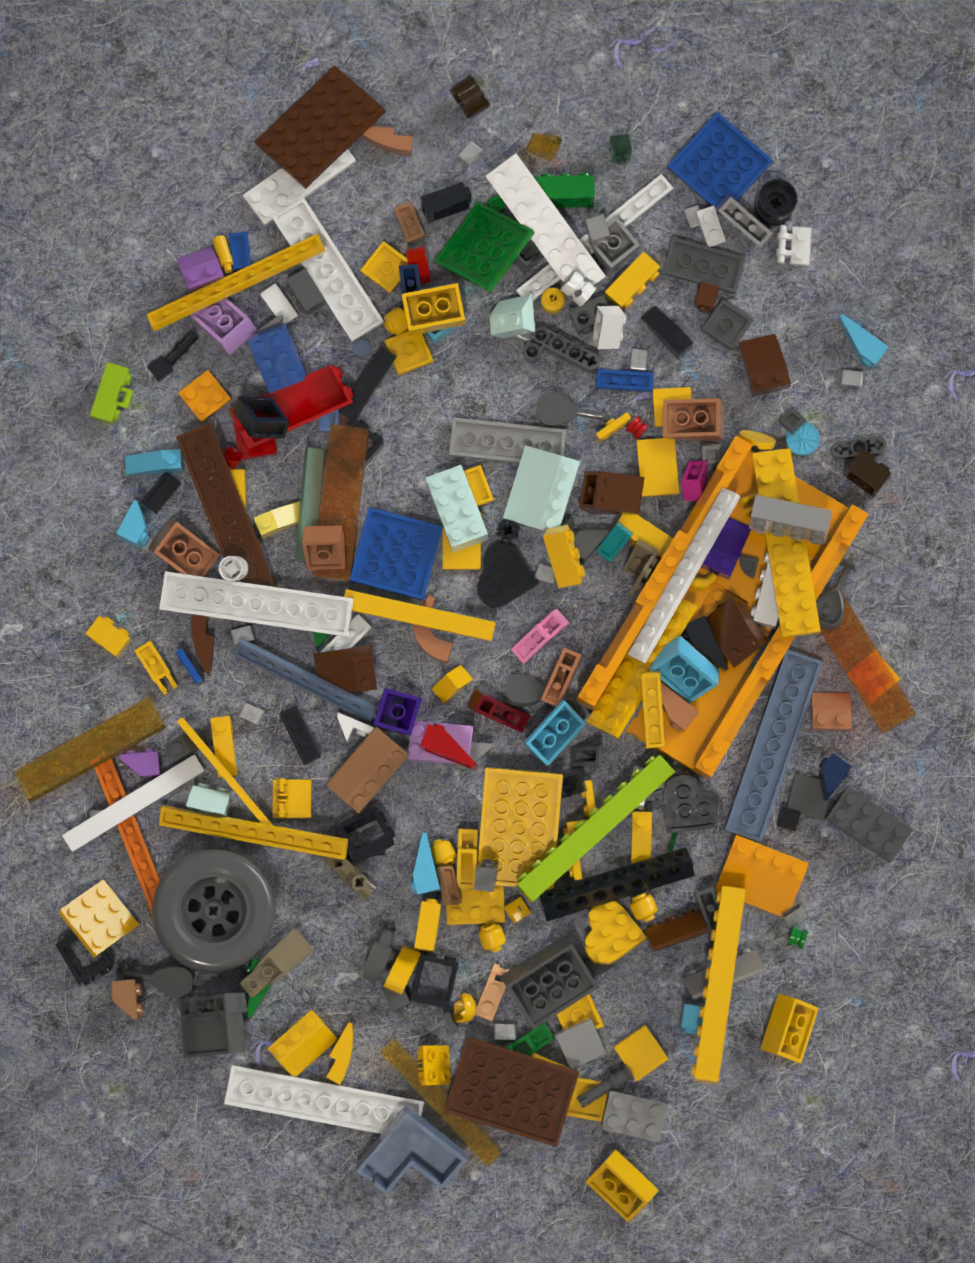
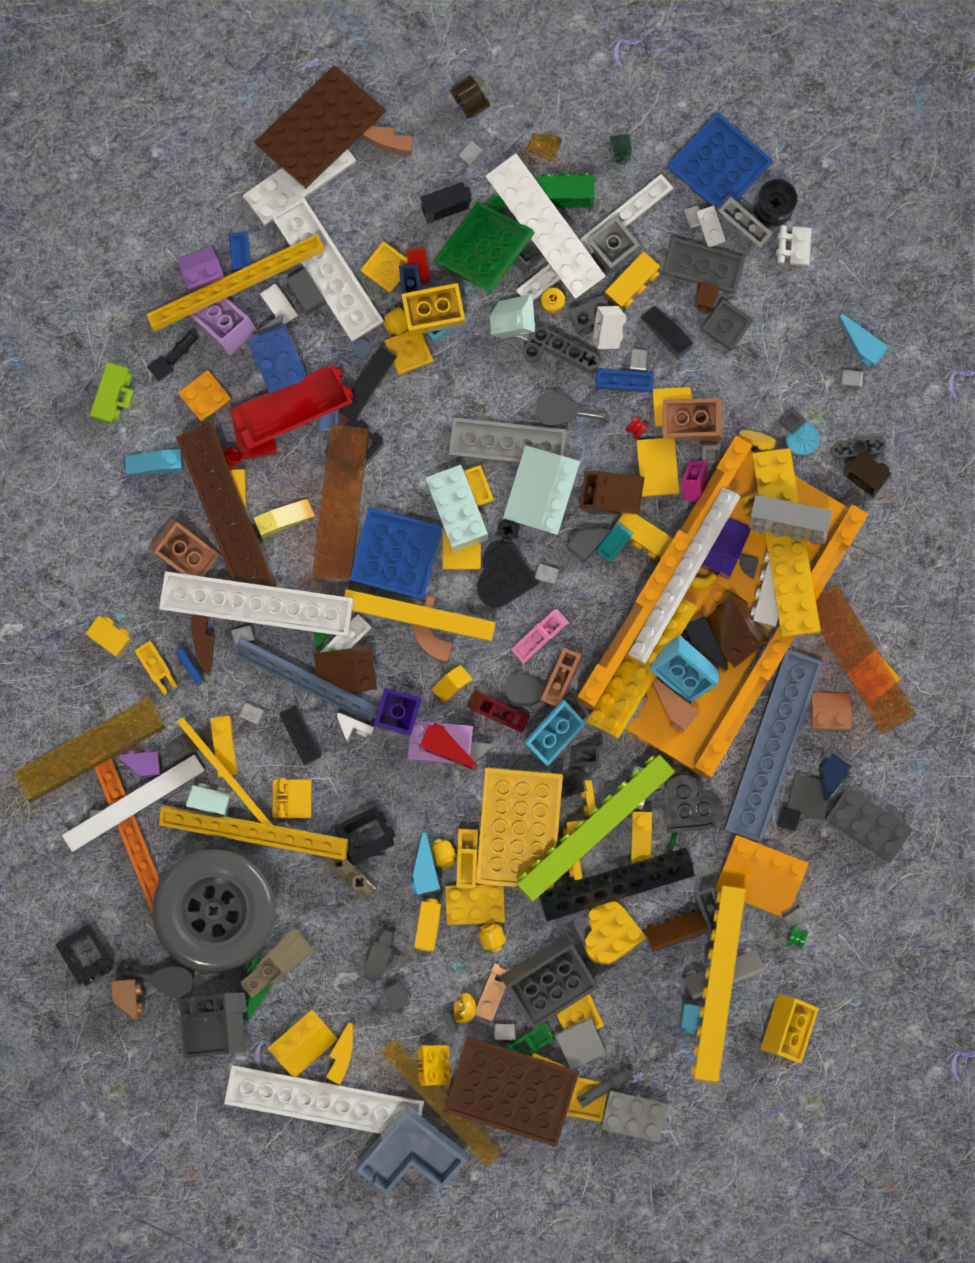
yellow plate [58,880,139,958] -> none
medium azure slope [116,500,150,550] -> none
black tile [141,473,180,515] -> none
yellow cylinder [212,235,234,273] -> none
white wheel [219,556,248,581] -> none
black window [233,396,290,438] -> none
sand green tile [295,447,325,563] -> none
nougat slope [302,525,345,570] -> none
medium nougat slope [325,726,409,814] -> none
yellow beam [384,945,421,995] -> none
medium nougat plate [394,202,425,244] -> none
black window [410,952,459,1009] -> none
medium nougat tile [435,866,462,905] -> none
dark grey brick [474,859,499,892] -> none
yellow tile [504,897,531,924] -> none
yellow brick [543,525,585,588] -> none
white wheel [560,271,596,307] -> none
light grey brick [585,214,610,246] -> none
yellow slope [585,1150,659,1222] -> none
yellow plate [596,412,631,443] -> none
yellow slope [613,1025,669,1081] -> none
dark tan bracket [623,540,659,596] -> none
yellow head [629,892,658,922] -> none
yellow tile [640,671,665,749] -> none
reddish brown slope [738,334,791,397] -> none
dark grey piece [816,557,856,631] -> none

